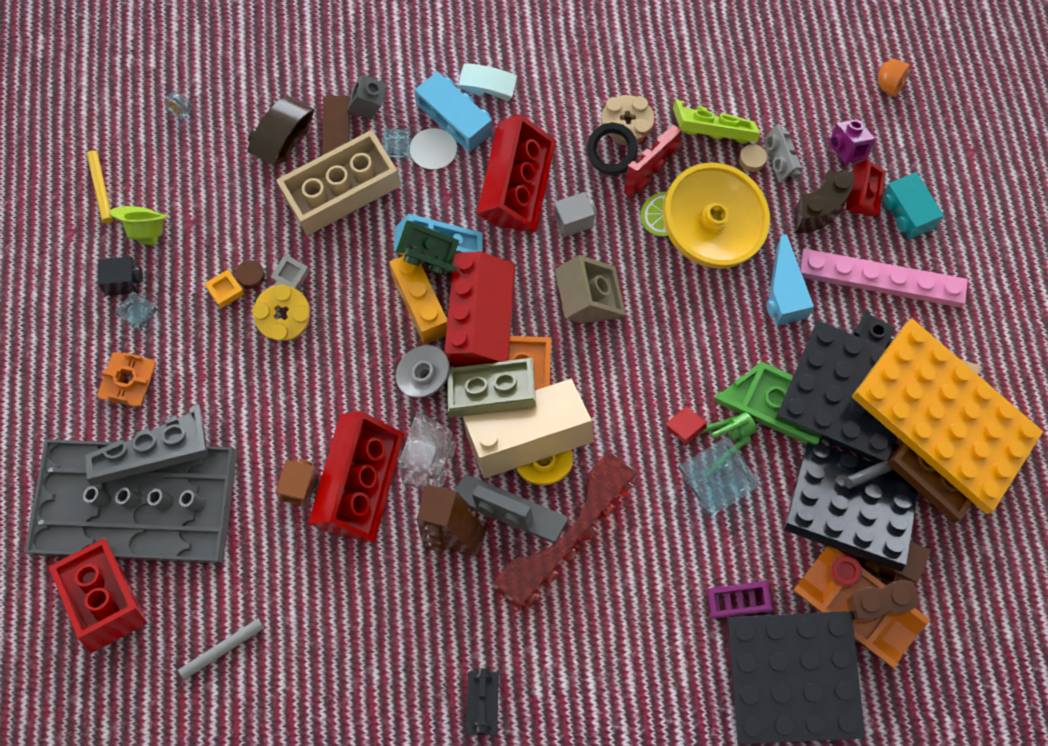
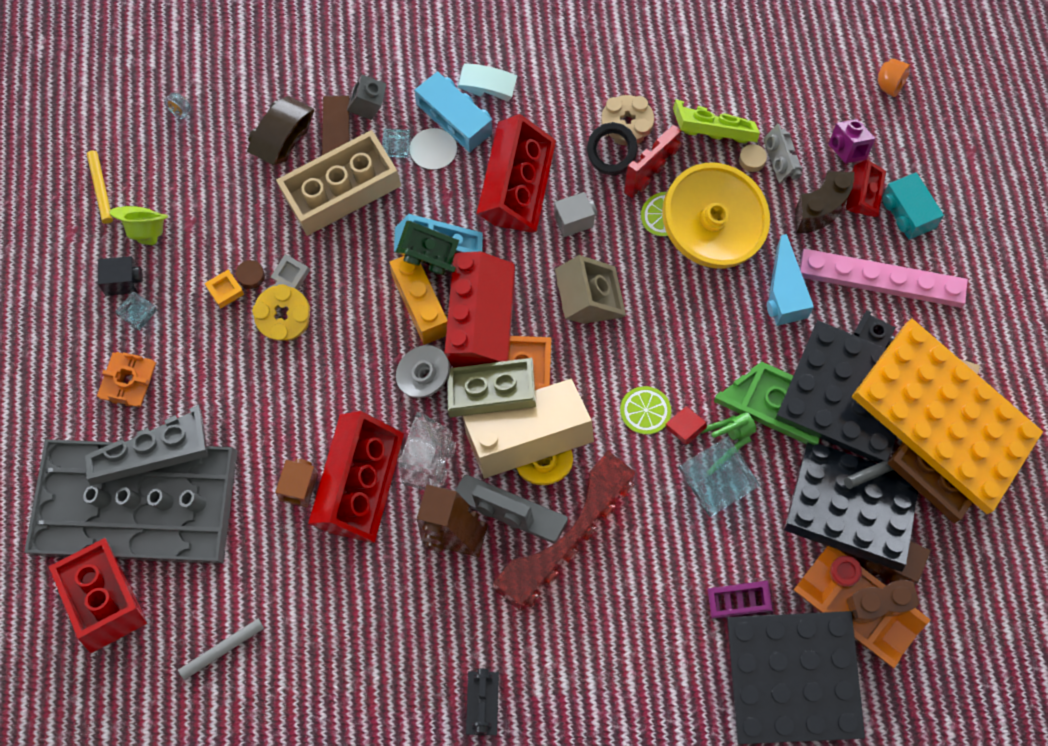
none -> lime sticker [620,386,671,434]

